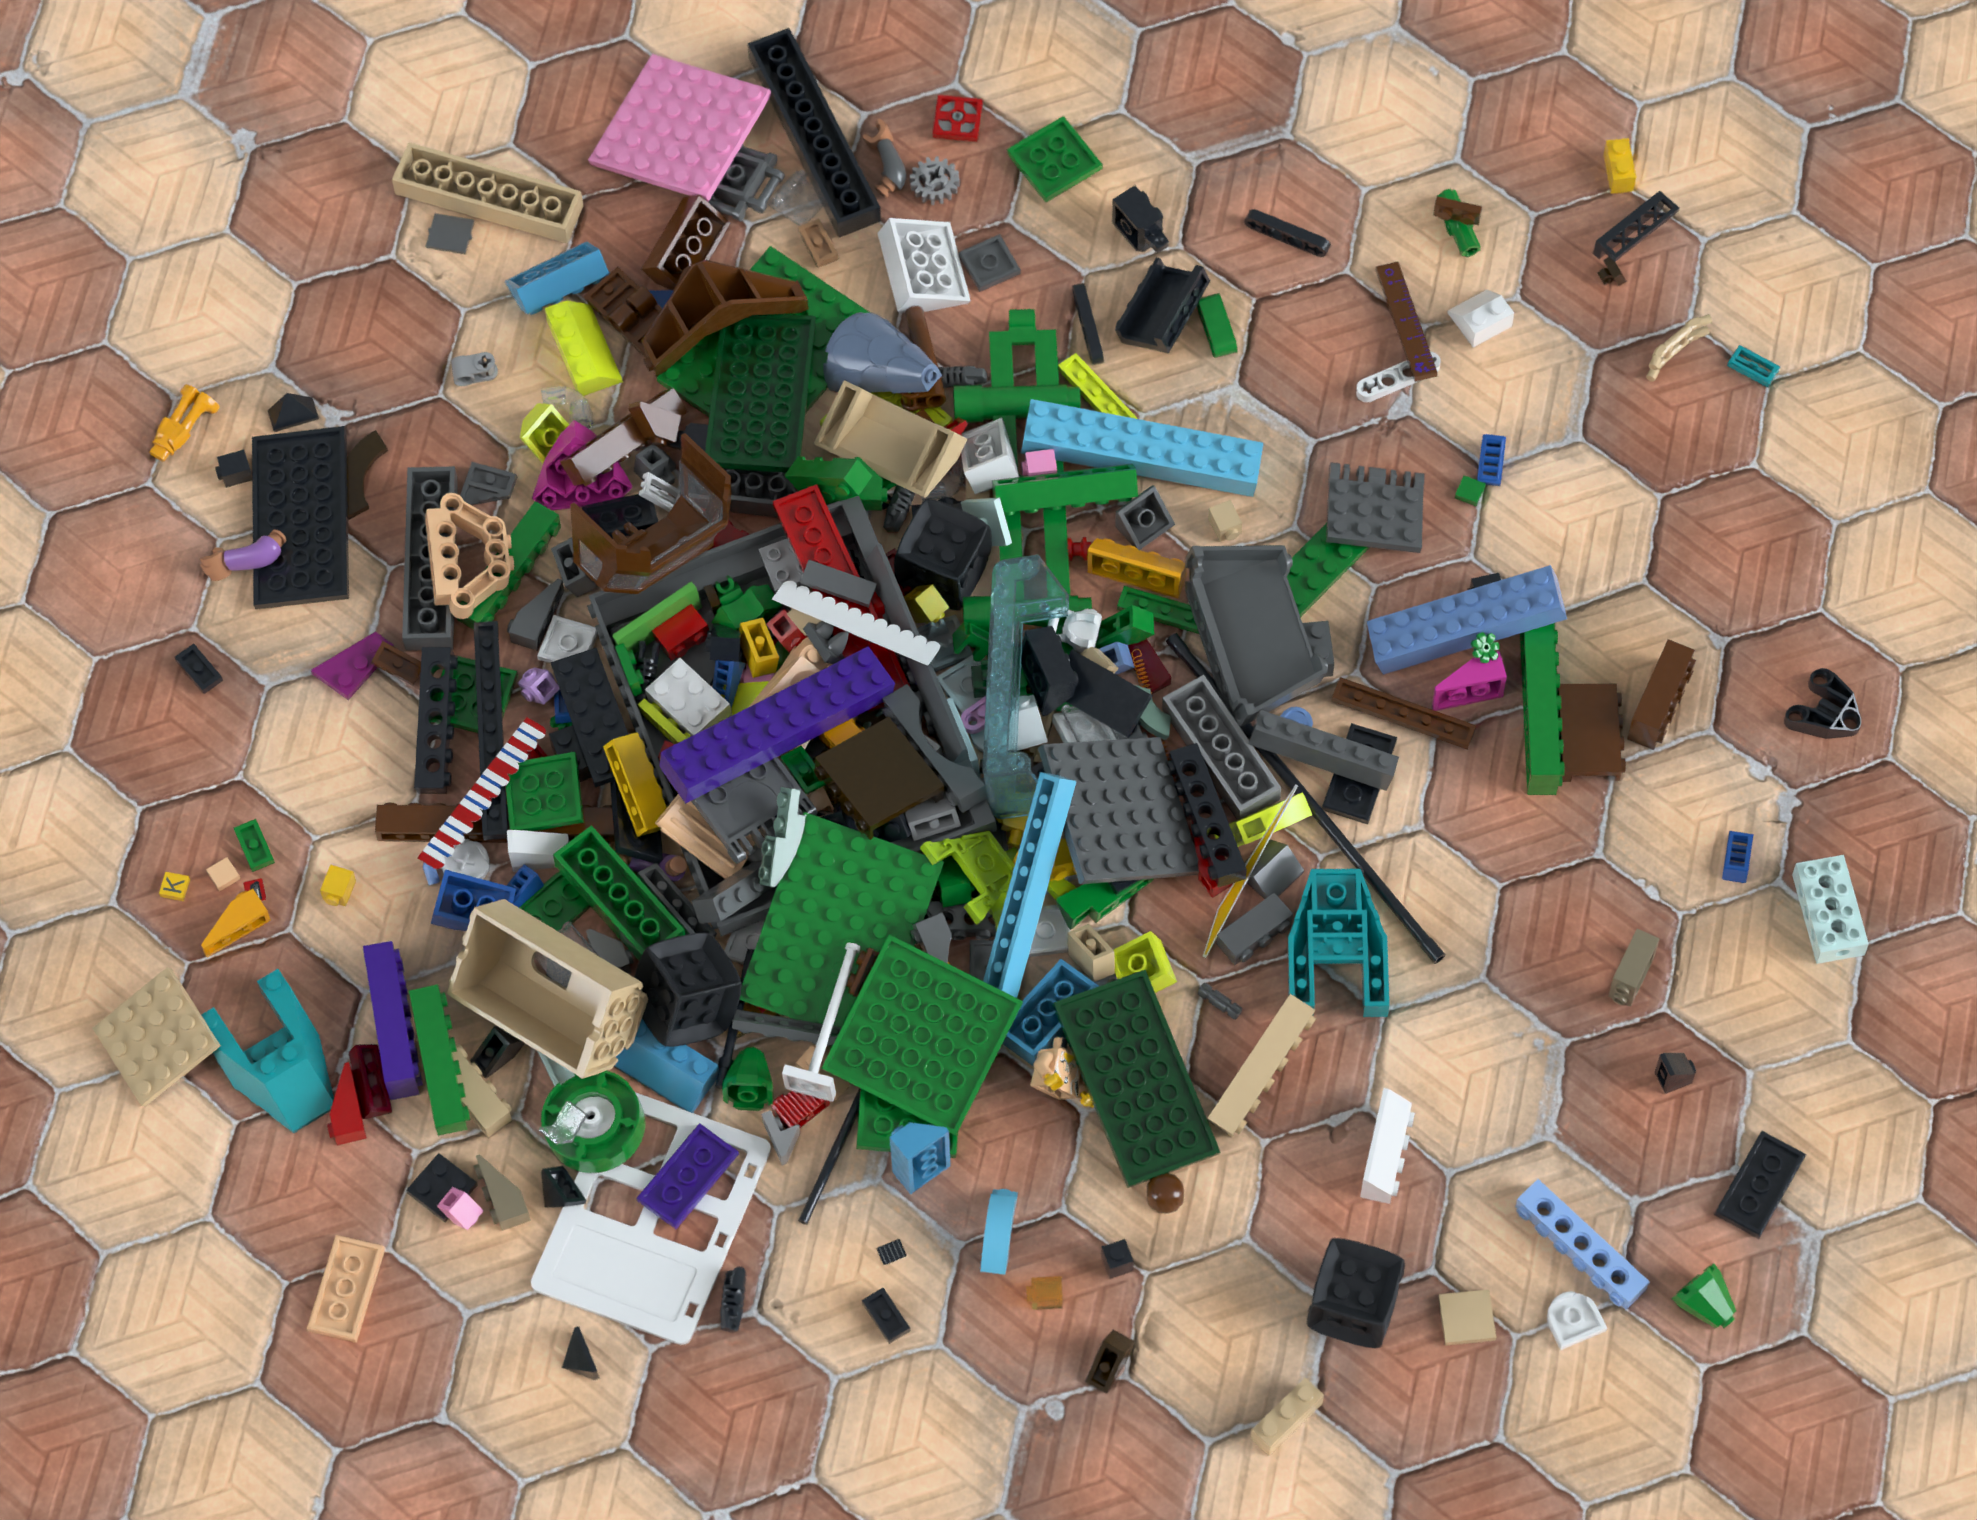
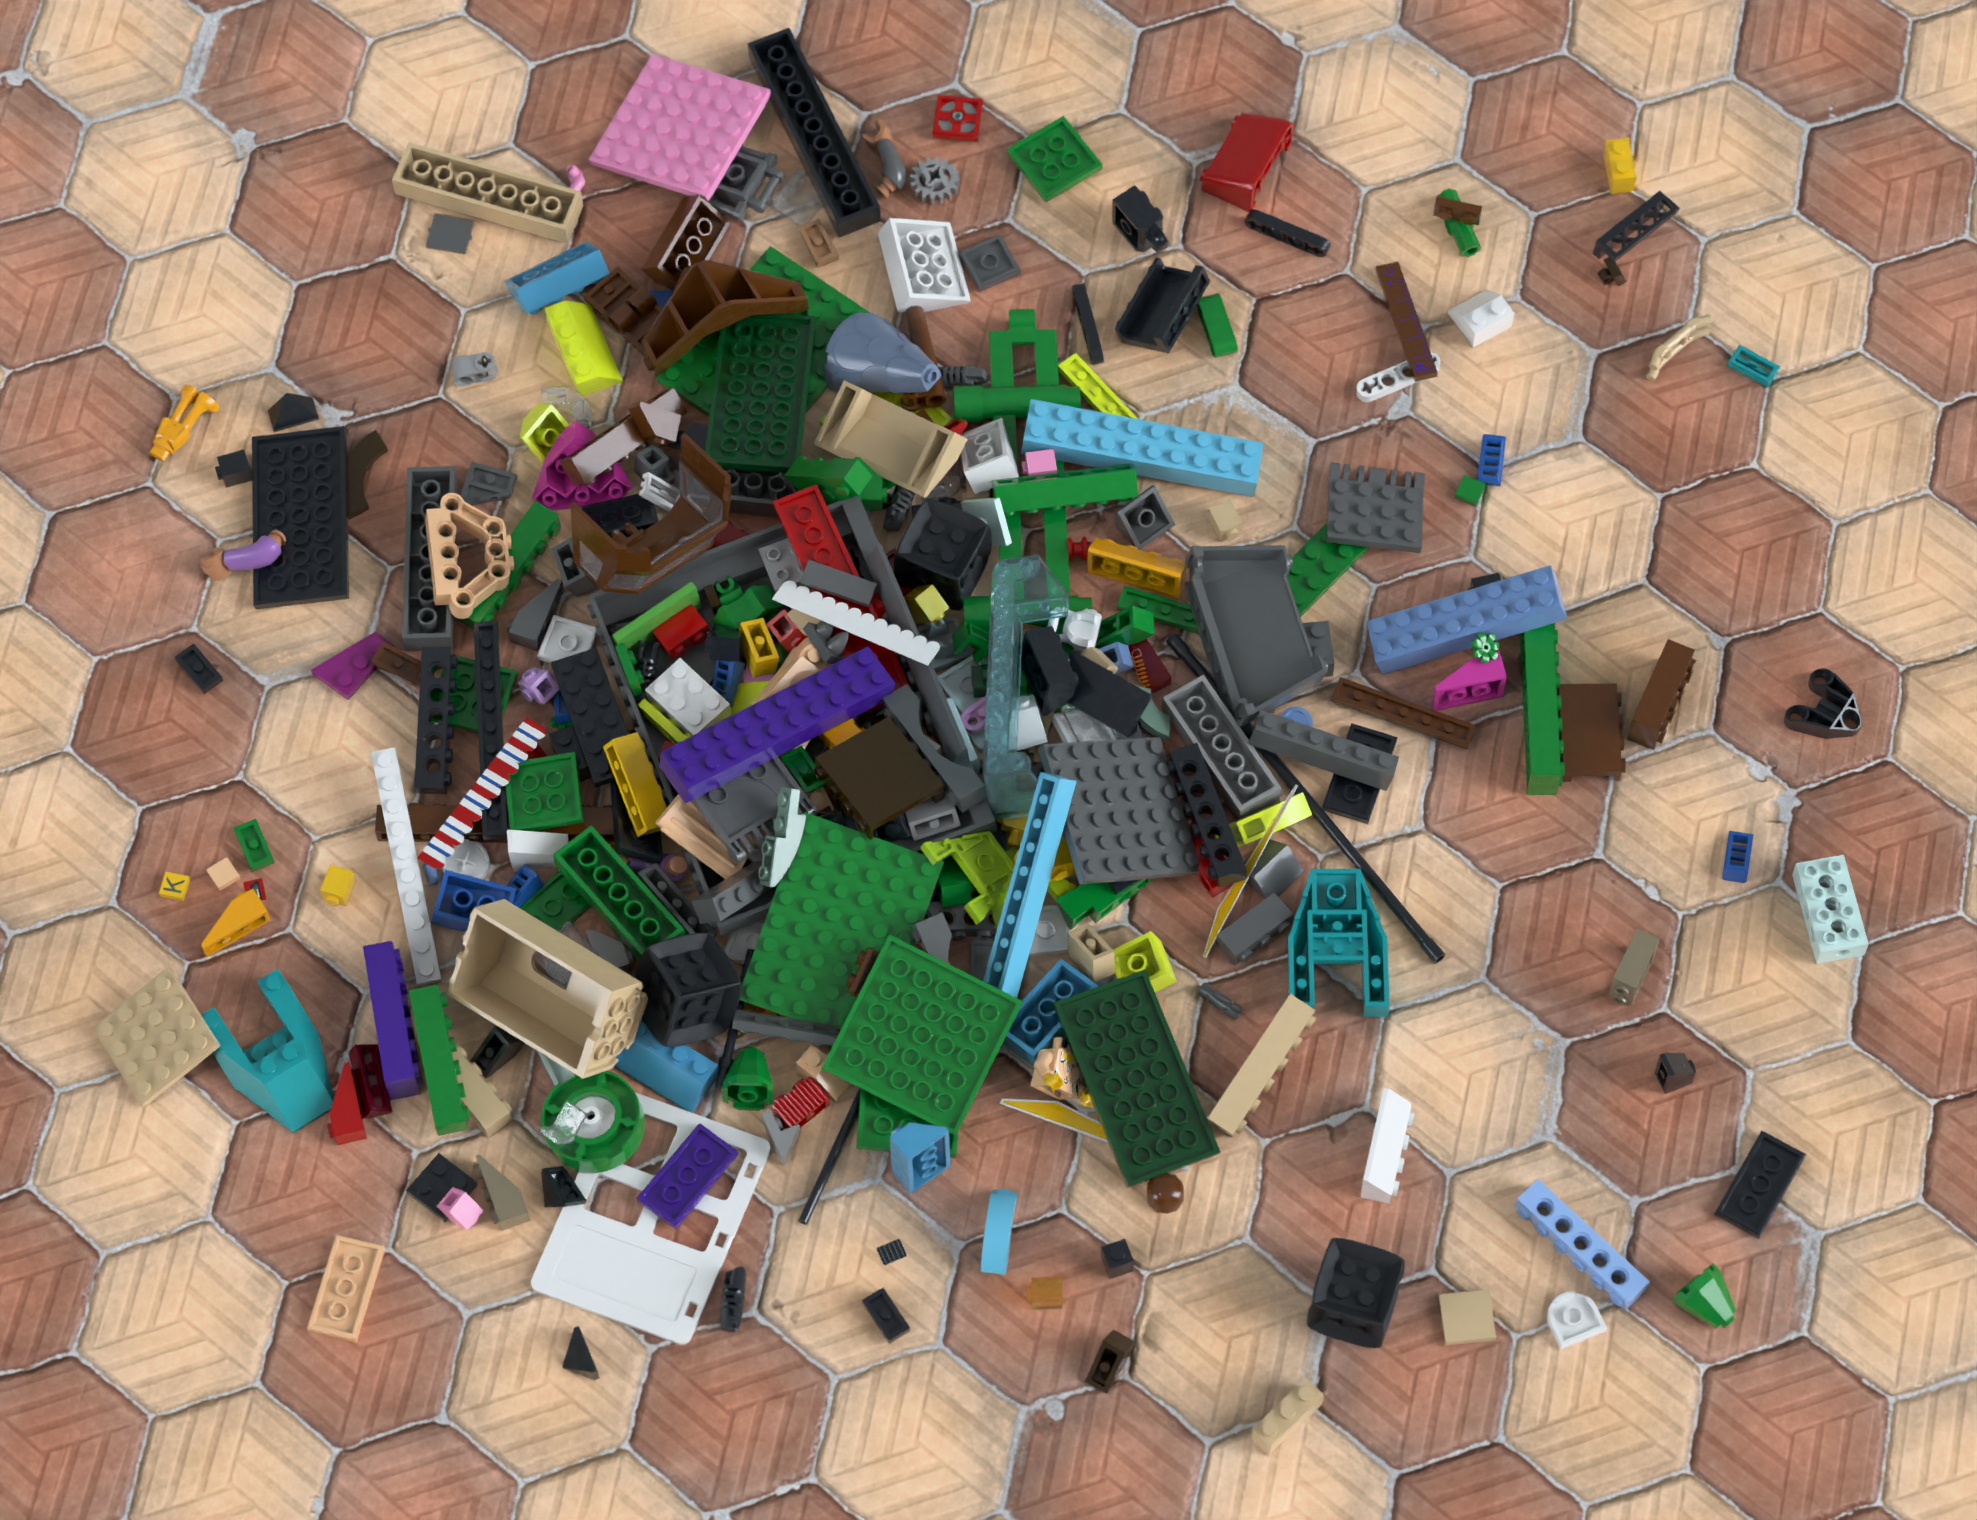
white tile [782,943,861,1102] -> none
none -> white plate [371,747,442,986]
none -> bright pink arm [566,165,585,191]
none -> yellow sticker [999,1098,1190,1171]
none -> red windscreen [1200,113,1293,212]

